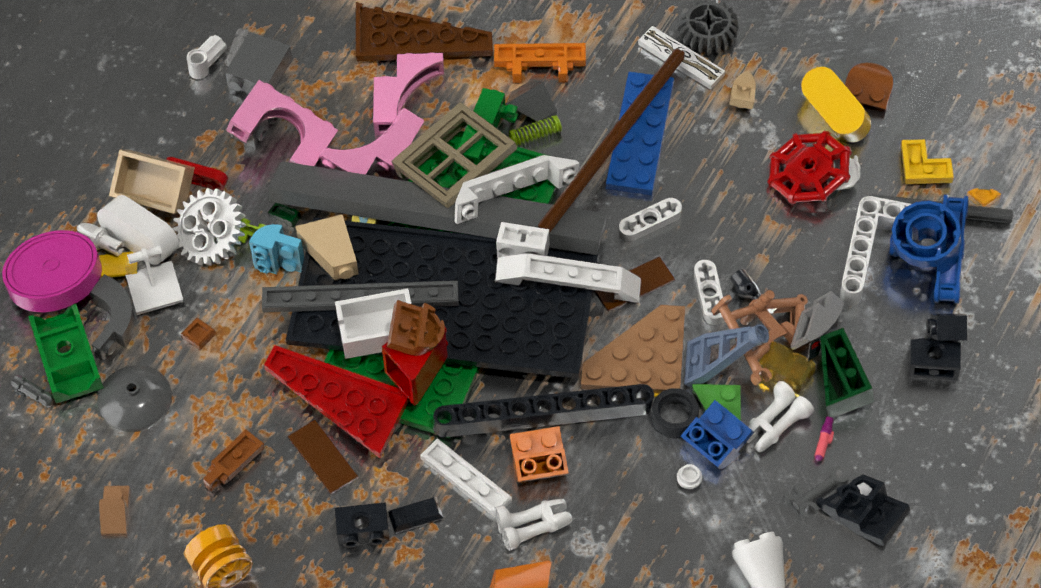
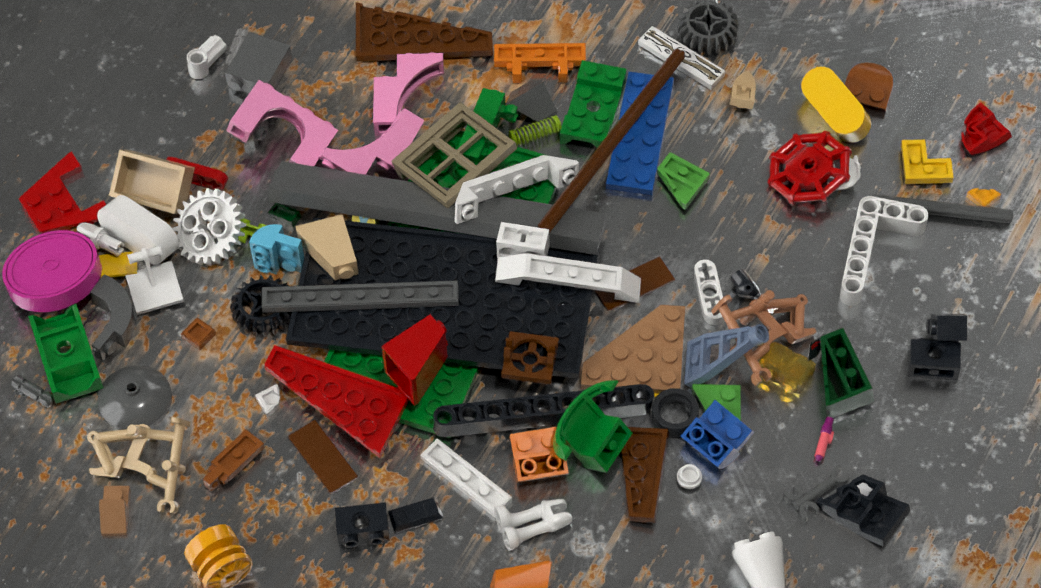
white piece [335,288,411,359] -> none
dark orange slope [387,300,445,355] -> none
white beam [619,198,682,242] -> none
white piece [746,381,814,453] -> none
light grey slope [790,291,844,350] -> none
blue piece [890,194,969,304] -> none
none -> red wing [19,151,106,234]
none -> tan piece [87,417,190,514]
none -> black gear [230,275,292,337]
none -> white tile [255,384,281,418]
none -> reddish brown piece [502,331,559,385]
none -> green piece [553,380,633,473]
none -> green piece [560,60,627,148]
none -> reddish brown wing [621,427,669,523]
none -> bright green wing [657,152,710,210]
none -> red brick [961,102,1012,155]

